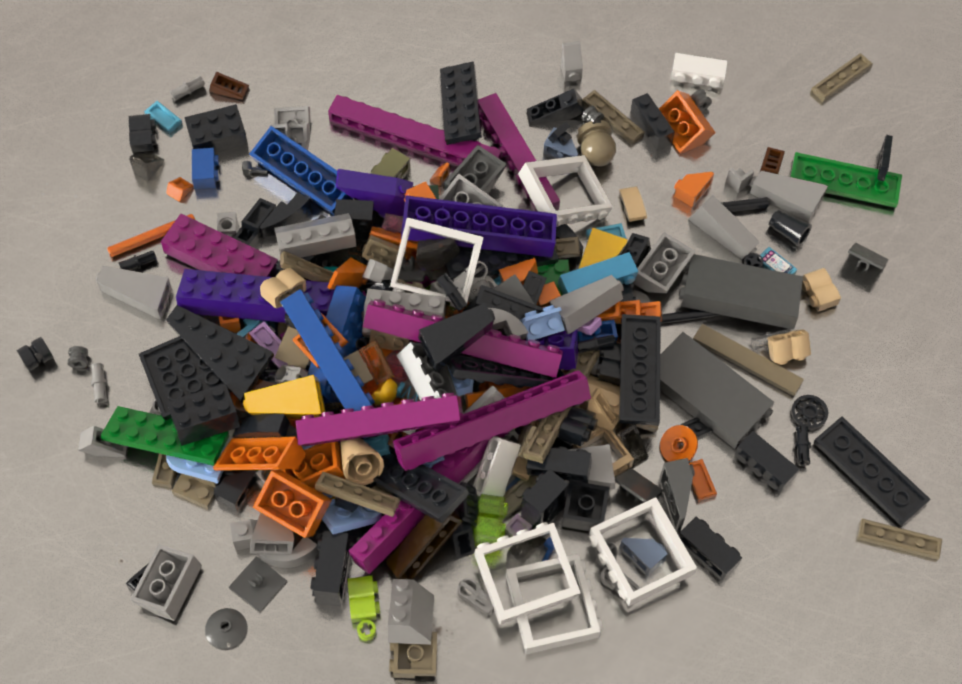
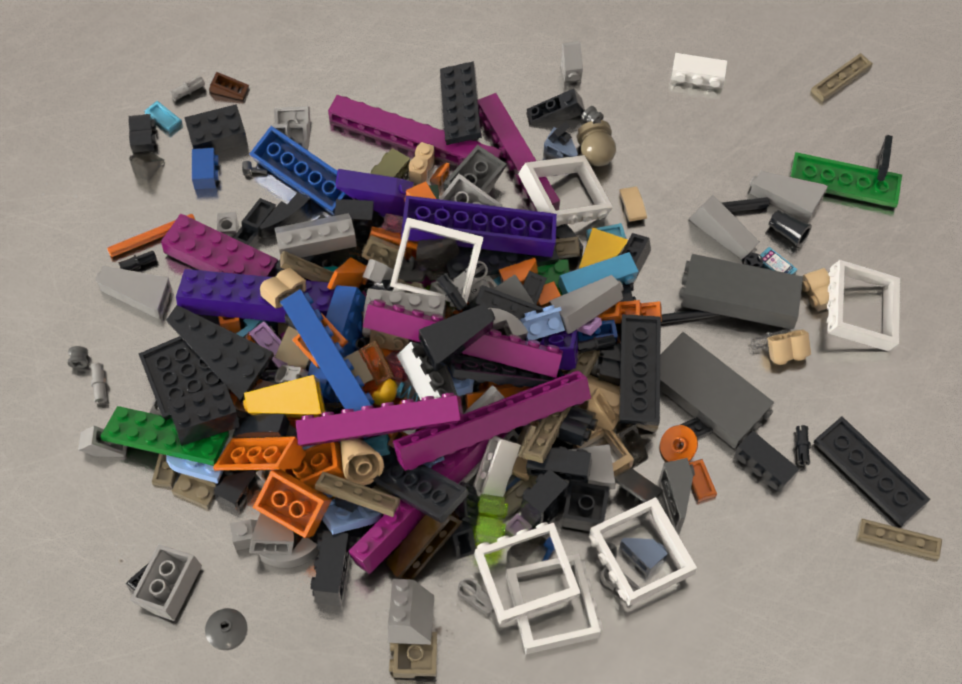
black wheel [16,337,54,372] -> none
orange slope [166,177,194,201] -> none
dark grey piece [229,556,287,612] -> none
lime brick [347,576,380,623] -> none
lime bush [357,620,376,641] -> none
dark tan tile [582,90,645,145] -> none
black brick [630,93,675,151] -> none
light grey slope [633,232,696,293] -> none
orange slope [659,90,716,154] -> none
orange slope [674,172,714,207] -> none
black brick [679,516,742,580] -> none
dark grey wheel [691,89,712,111] -> none
dark tan tile [693,324,804,396] -> none
light grey panel [726,168,754,193] -> none
reddish brown slope [760,147,785,174] -> none
black wheel [791,395,829,430] -> none
dark grey piece [848,242,889,271] -> none
none -> tan brick [409,142,434,185]
none -> white window [826,260,900,351]

